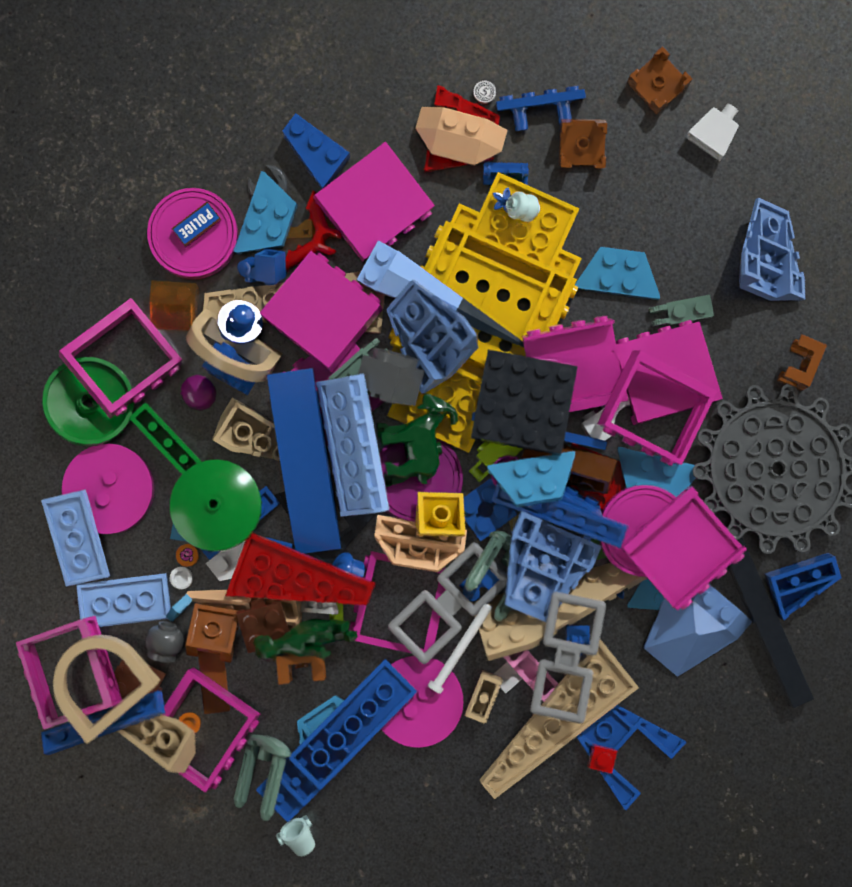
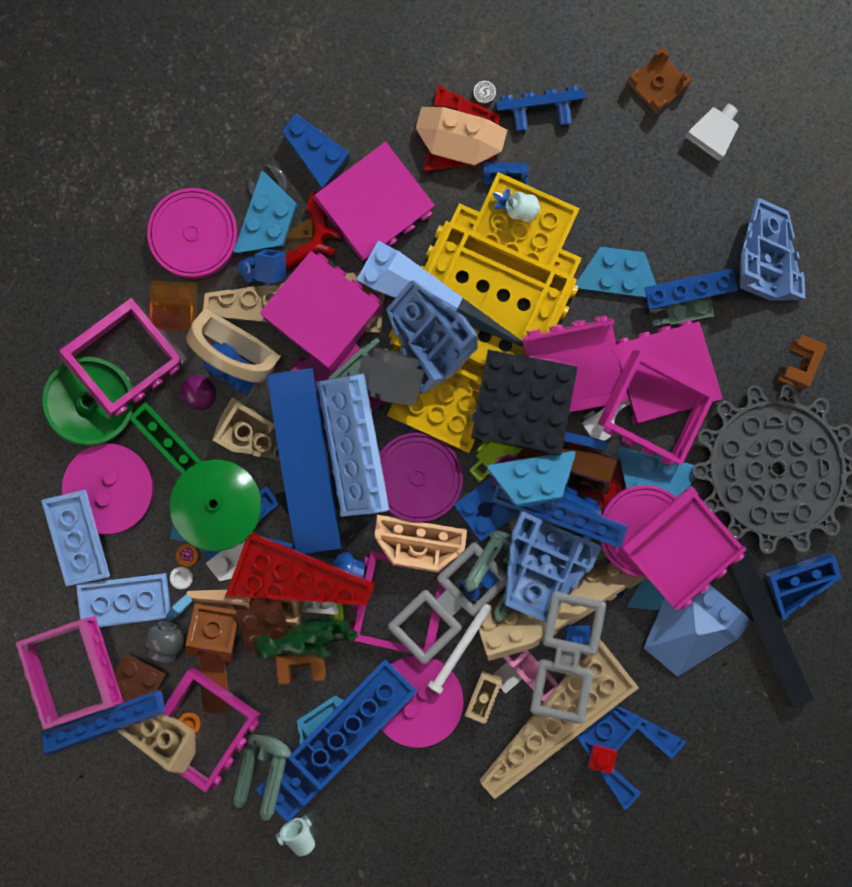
tan window [54,635,160,744] -> none
tile [171,202,221,247] -> none
plate [217,300,263,344] -> none
dark green animal [376,394,458,487] -> none
yellow slope [415,492,465,537] -> none
dark orange panel [559,119,608,168] -> none
none -> blue plate [644,268,738,310]

